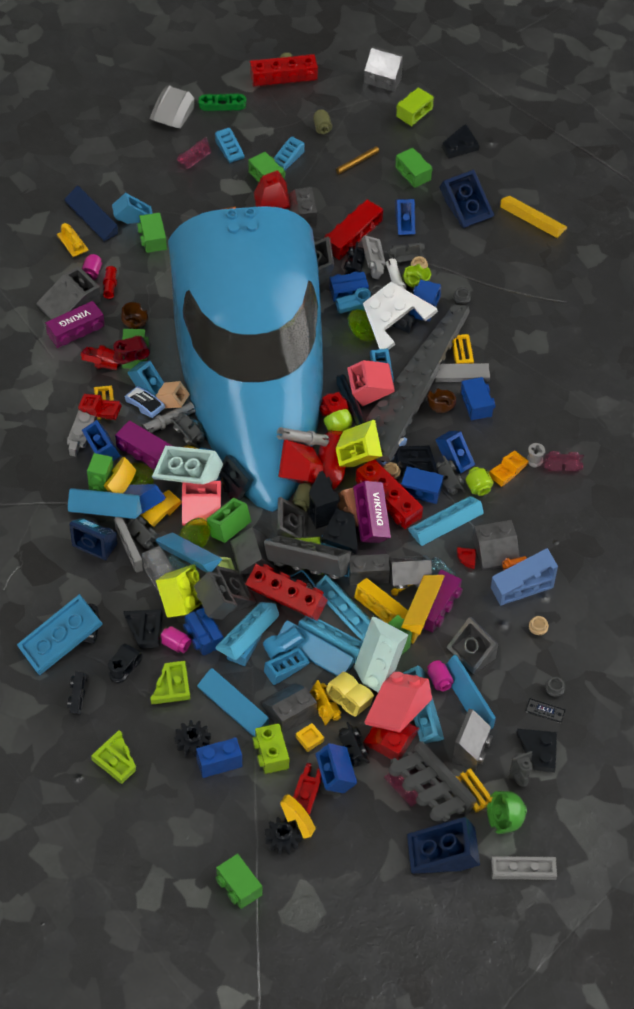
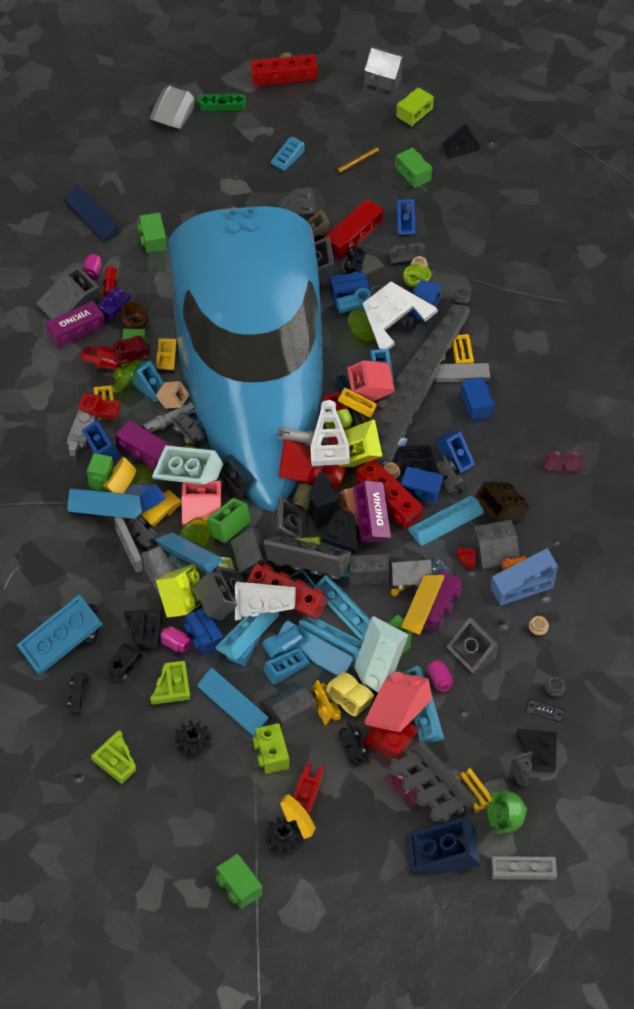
yellow hinge [57,223,89,257] -> none
dark blue slope [69,518,118,560] -> none
dark azure slope [112,193,153,224] -> none
slope [124,386,165,418] -> none
clear pink hinge [177,137,211,169] -> none
blue brick [196,738,242,778] -> none
dark azure slope [215,128,245,163] -> none
bright green brick [248,152,286,182] -> none
red slope [254,170,290,209] -> none
yellow plate [295,723,324,752] -> none
olive brick [313,109,332,134] -> none
blue brick [316,743,357,794] -> none
yellow slope [354,578,425,644] -> none
light grey hinge [361,235,386,280] -> none
white pin [386,259,406,290] -> none
reddish brown hair [427,388,456,413] -> none
dark blue slope [439,170,495,228] -> none
dark azure slope [446,654,496,730] -> none
flat silver slope [452,708,493,771] -> none
lime head [465,467,493,496] -> none
light orange slope [489,450,529,487] -> none
yellow slope [500,196,567,238] -> none
light grey bush [527,443,545,468] -> none
none -> dark purple hips [97,287,132,320]
none -> clear neon green dish [112,361,137,394]
none -> yellow slope [156,338,177,370]
none -> white wing [235,582,296,620]
none -> dark tan slope [307,209,330,238]
none -> white plate [311,400,350,466]
none -> yellow tile [338,388,377,418]
none -> dark brown brick [475,481,531,522]

